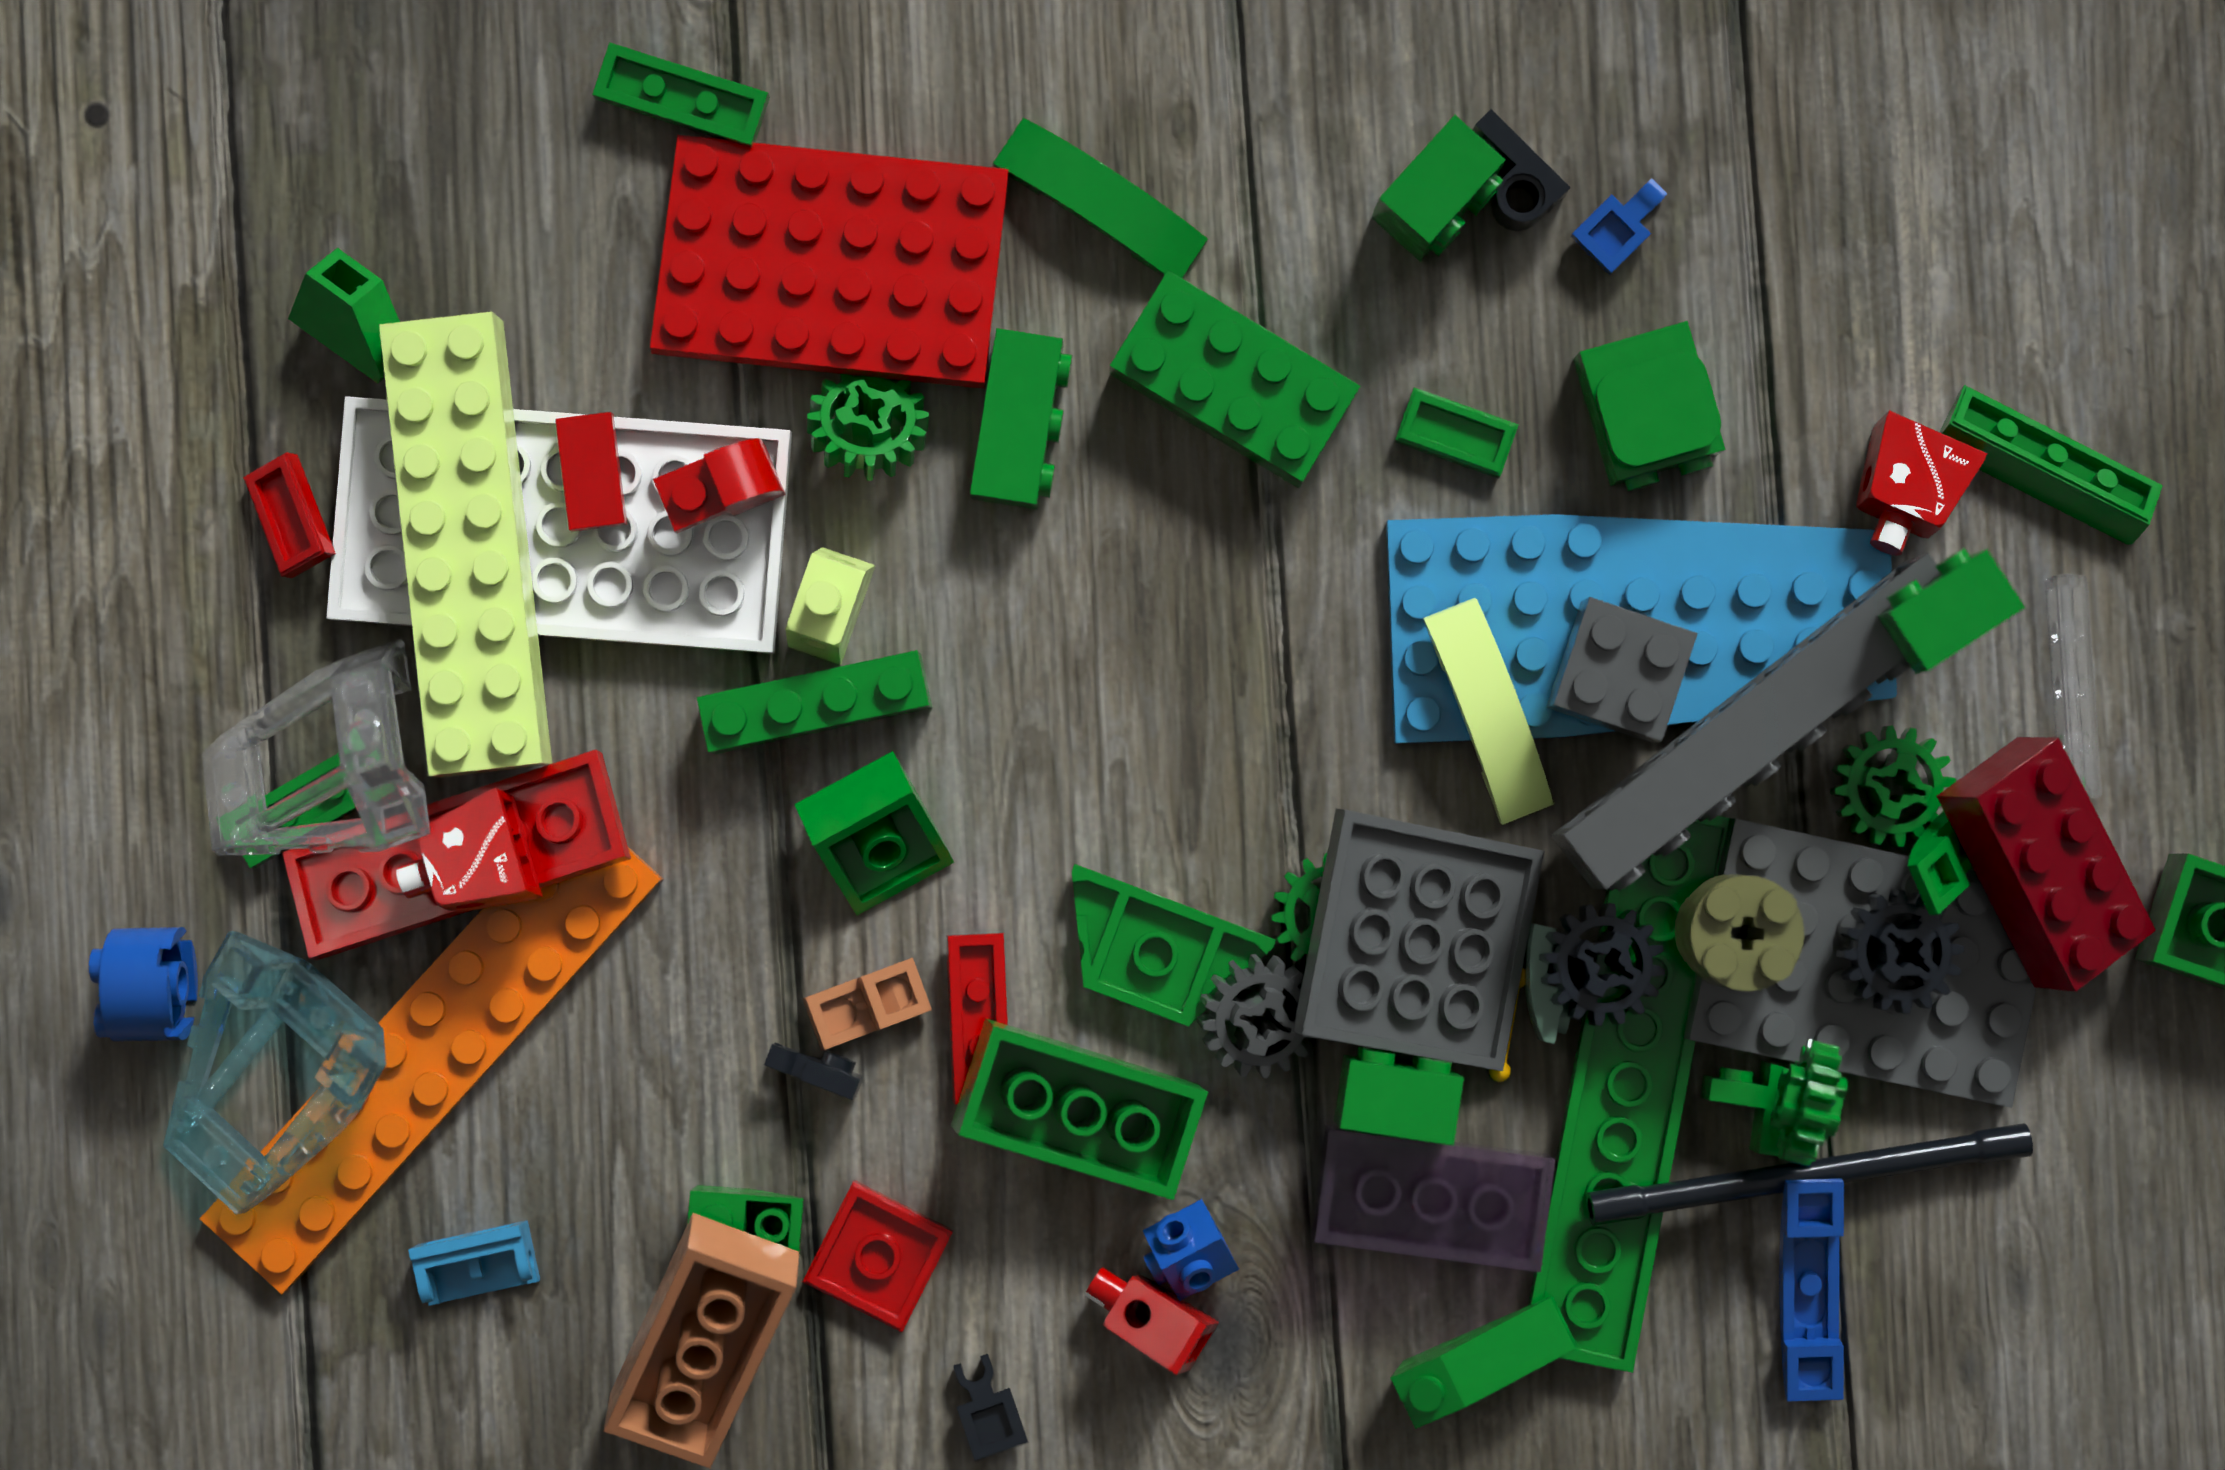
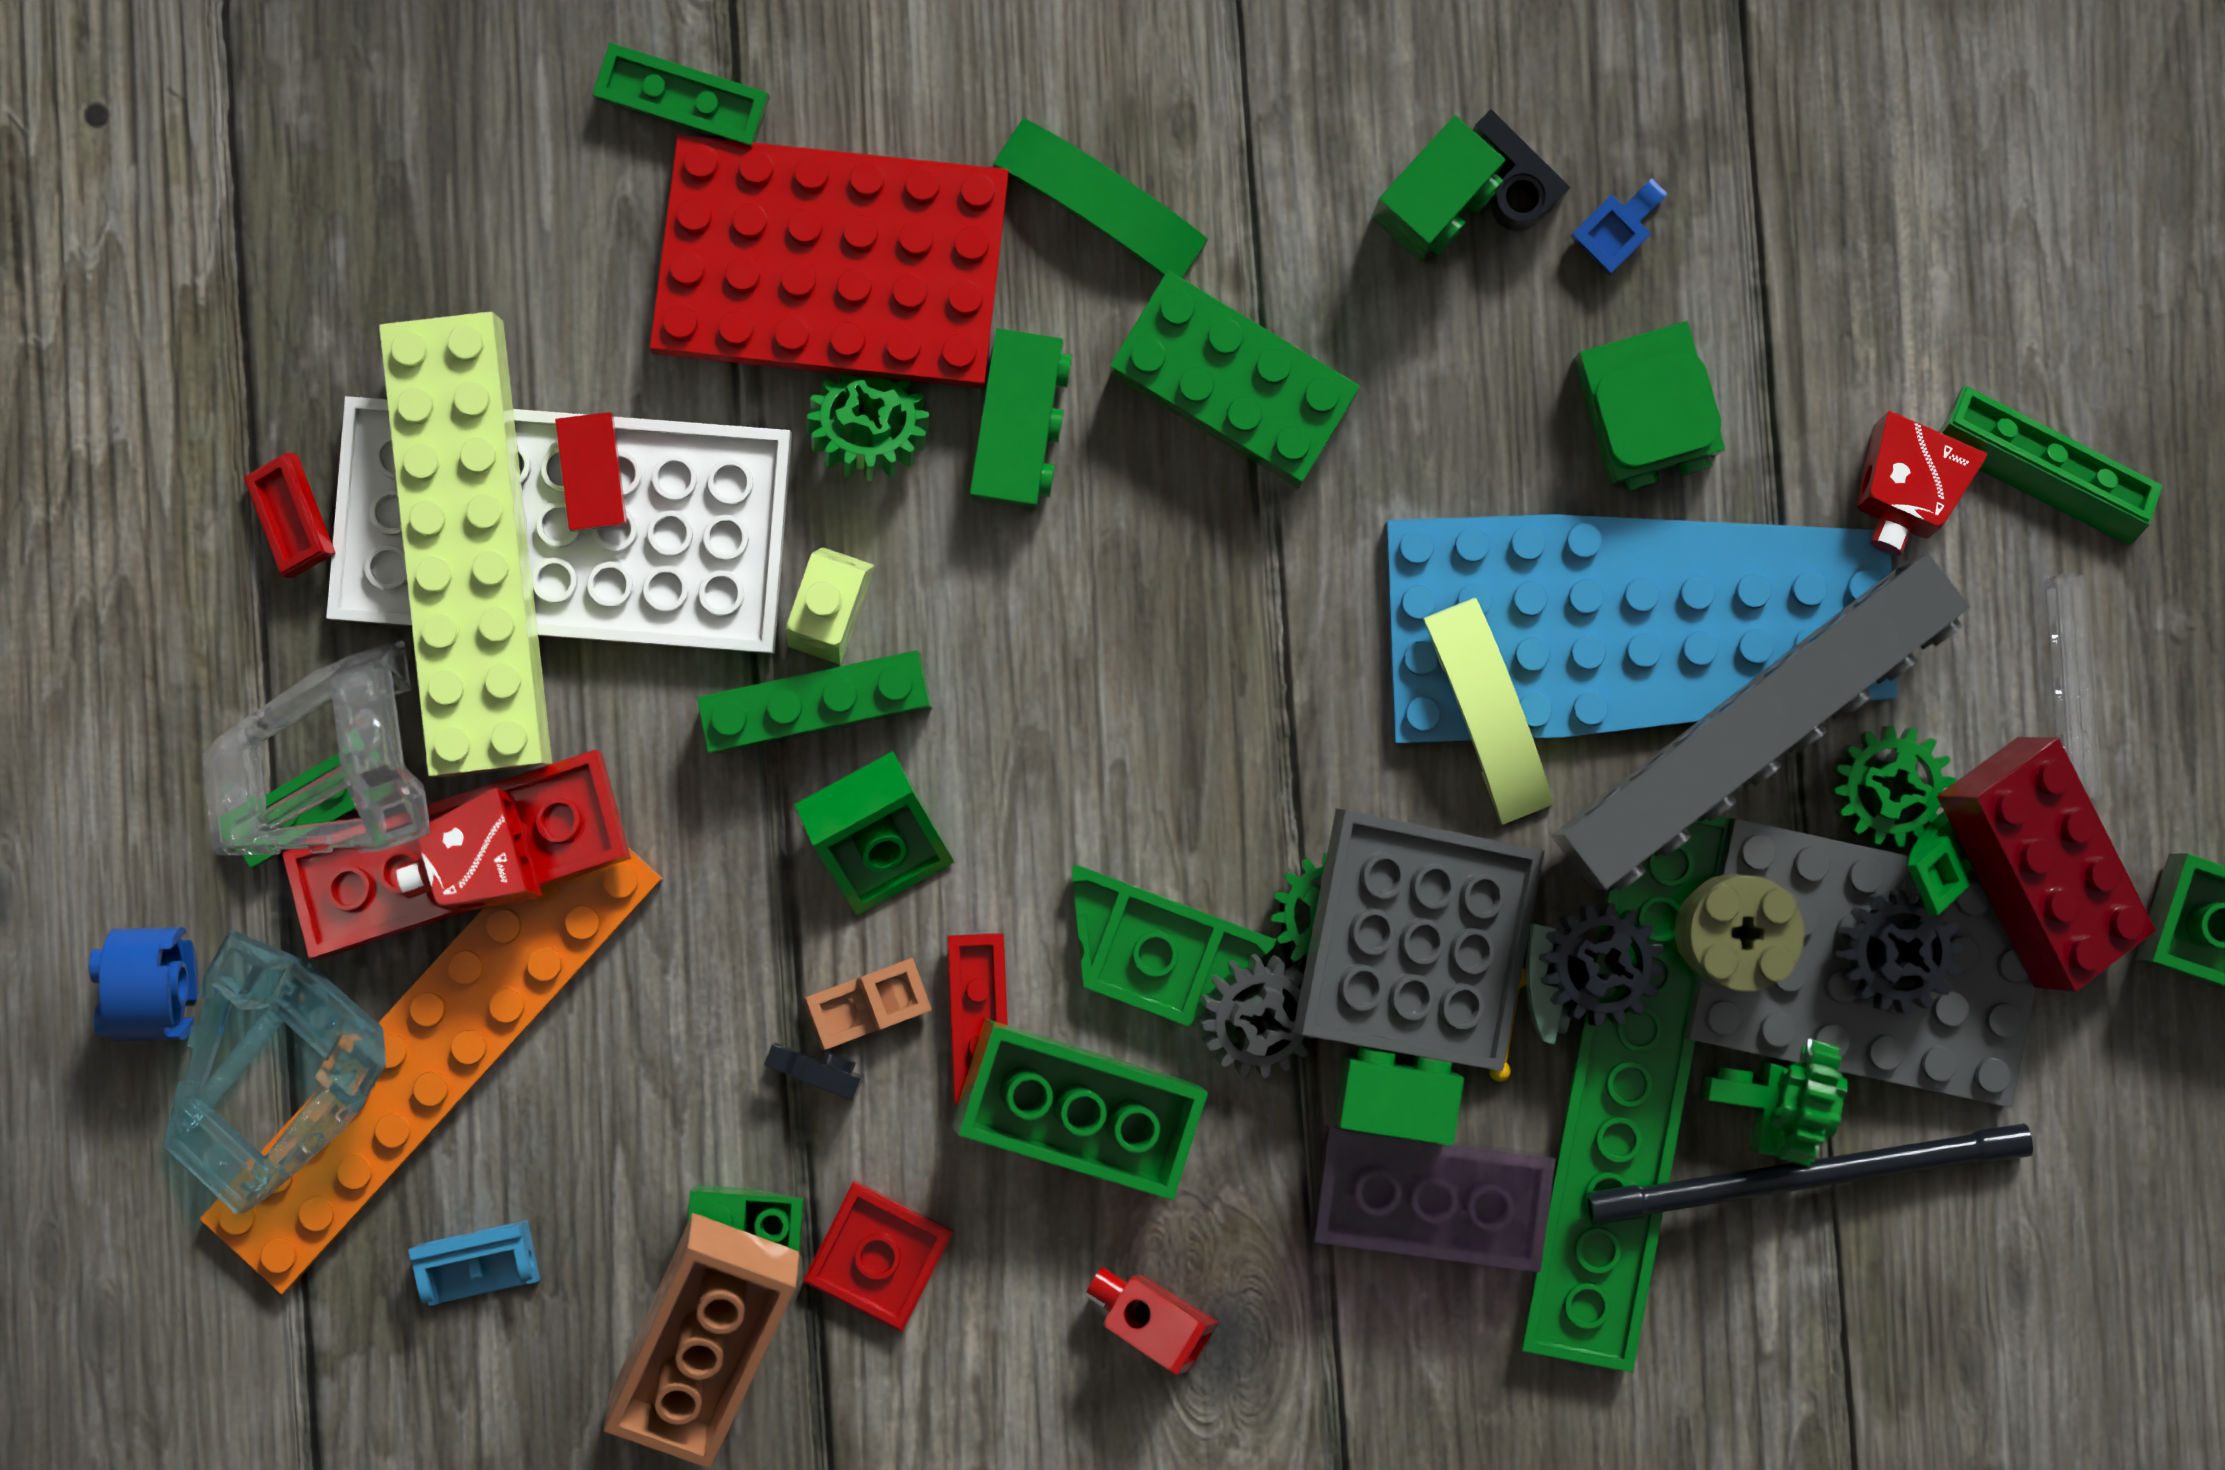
green slope [288,248,400,384] -> none
red brick [653,438,786,533] -> none
black plate [953,1354,1029,1462] -> none
blue brick [1142,1199,1239,1301] -> none
green slope [1390,1295,1577,1429] -> none
green tile [1394,387,1519,479] -> none
dark grey brick [1546,597,1698,743] -> none
blue slope [1779,1178,1844,1401] -> none
green brick [1877,548,2026,674] -> none

